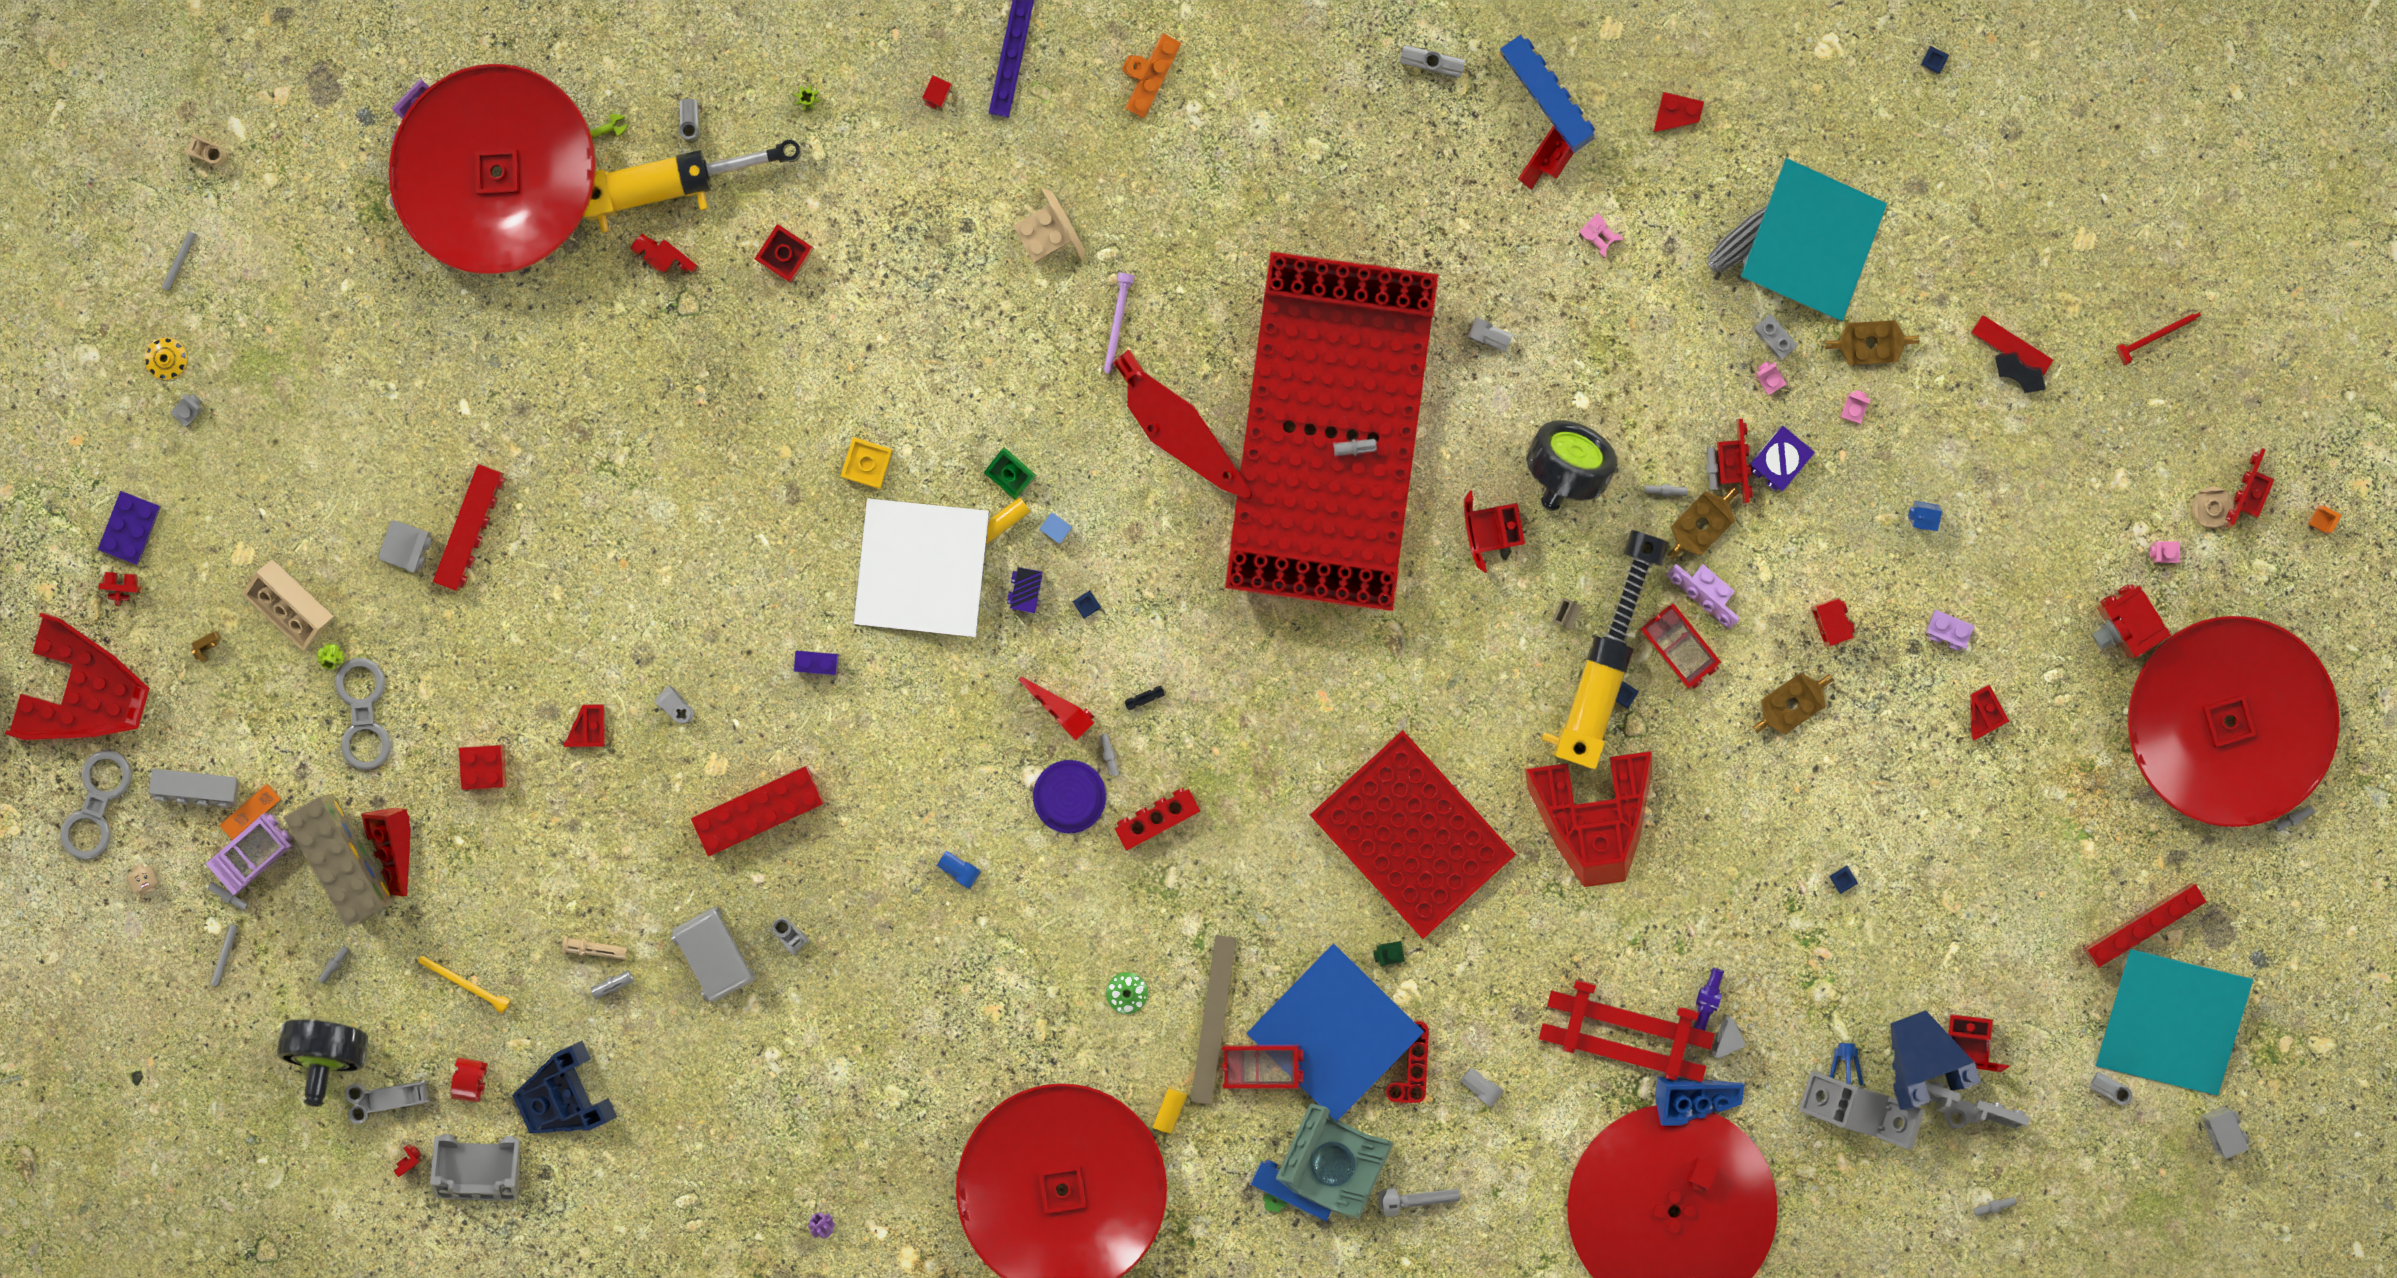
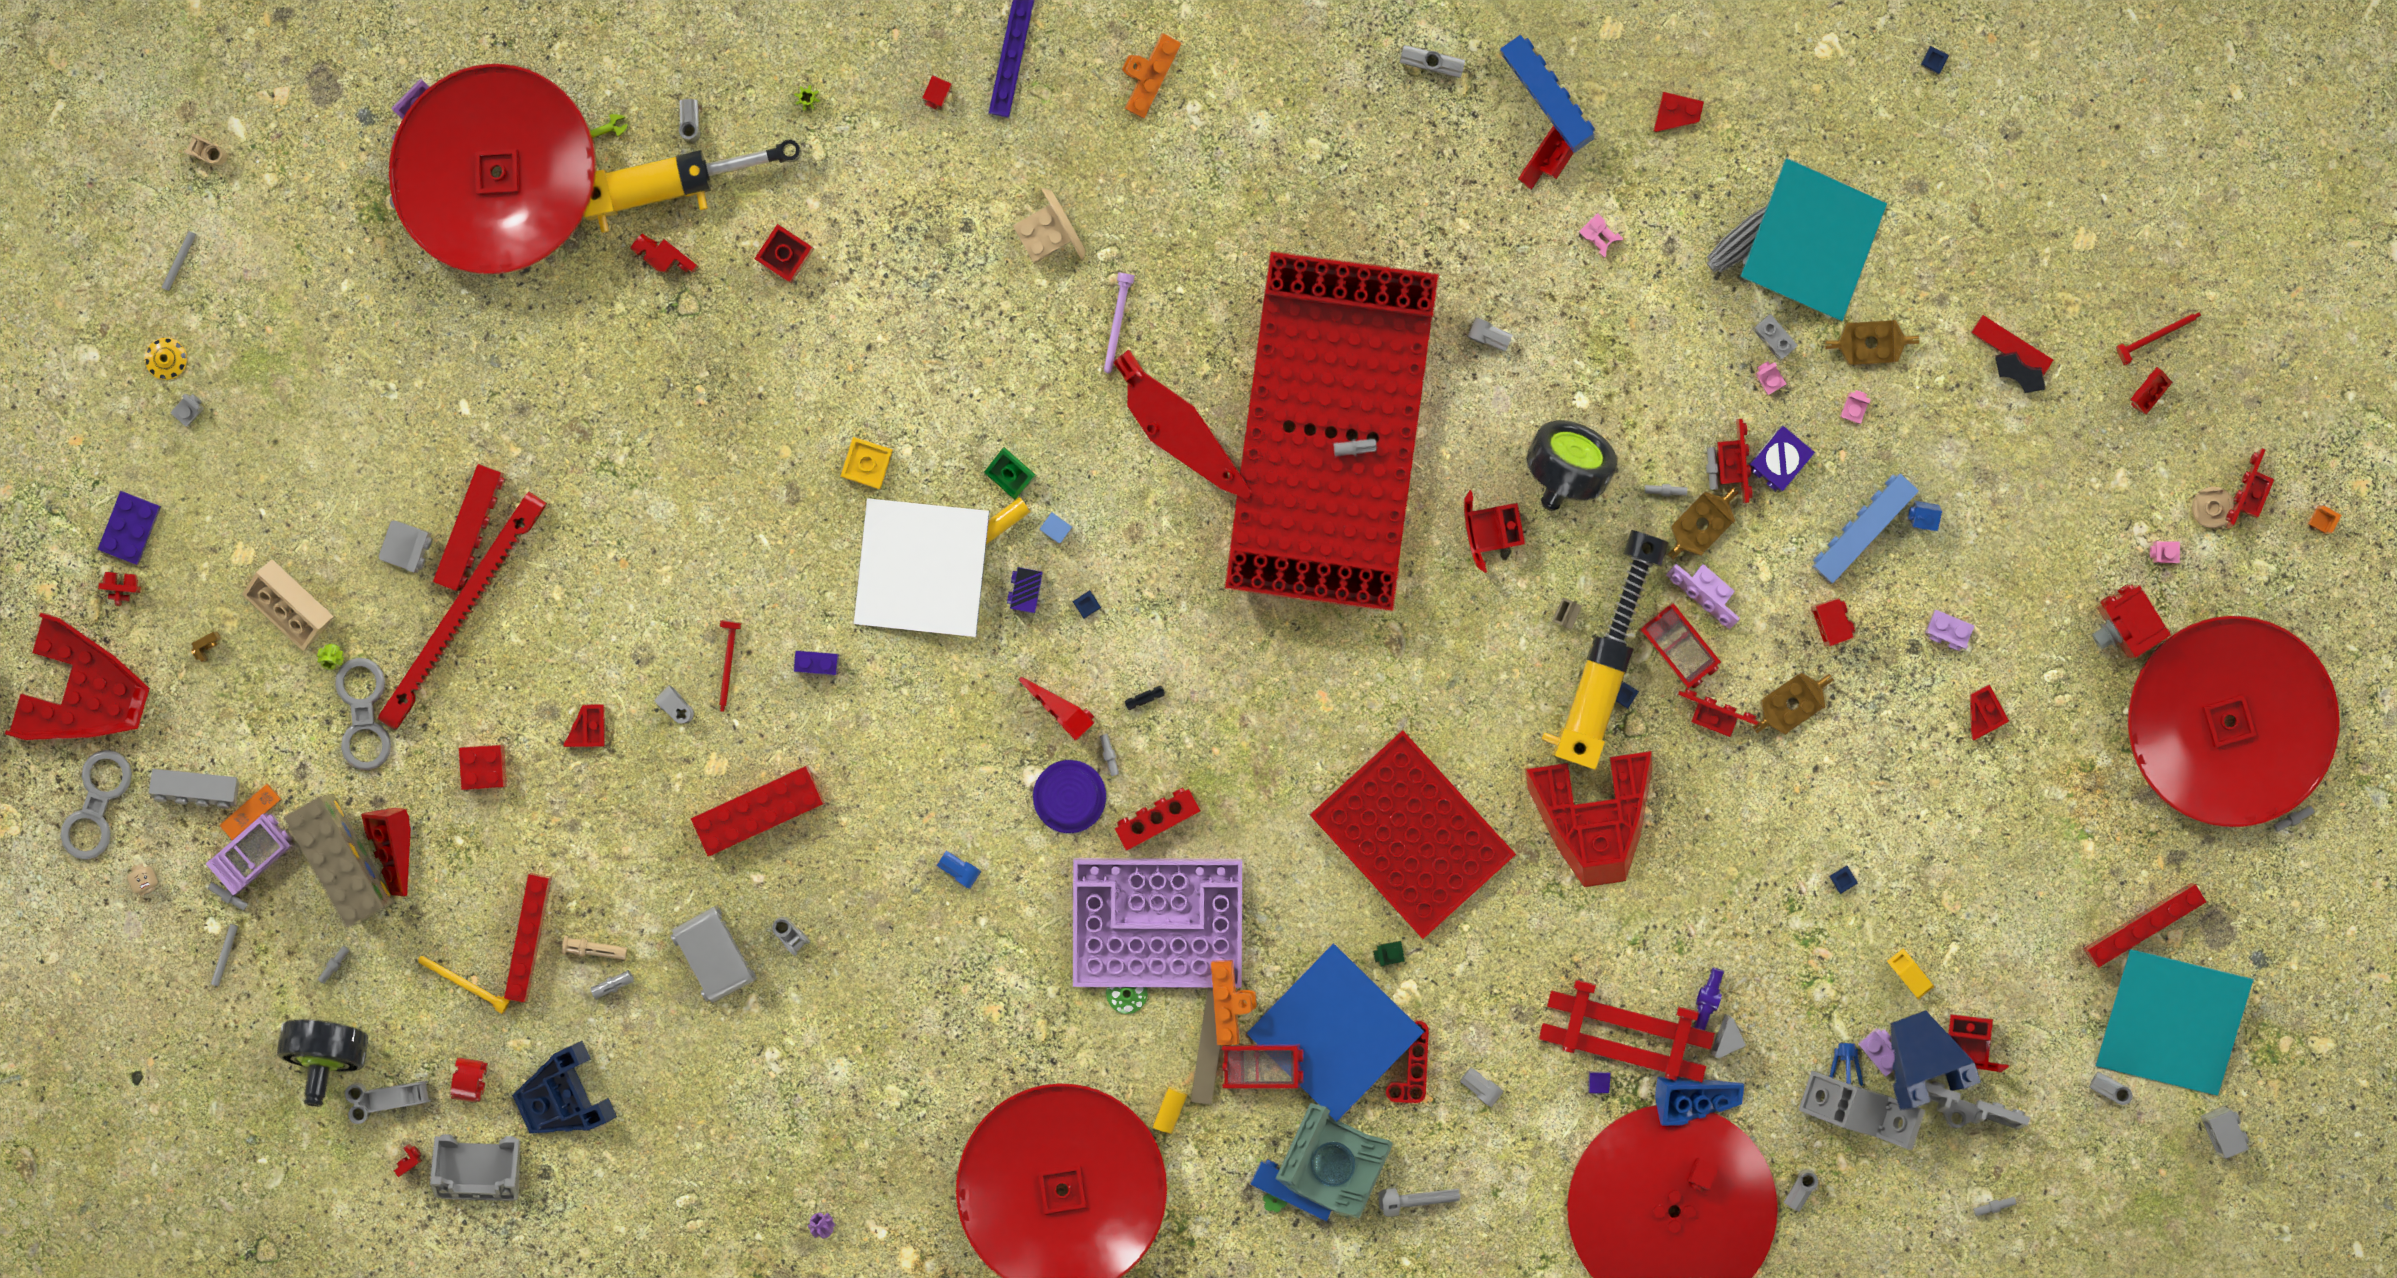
none -> red gear [377,491,547,731]
none -> red brick [504,873,552,1003]
none -> red piece [719,620,742,712]
none -> lavender slope [1073,858,1242,988]
none -> orange plate [1211,960,1257,1045]
none -> dark purple slope [1588,1071,1611,1094]
none -> red bracket [1678,688,1760,737]
none -> light grey piece [1783,1169,1818,1212]
none -> medium blue brick [1812,474,1919,584]
none -> lavender bracket [1858,1028,1895,1077]
none -> yellow slope [1887,948,1935,1000]
none -> red bracket [2130,367,2173,415]

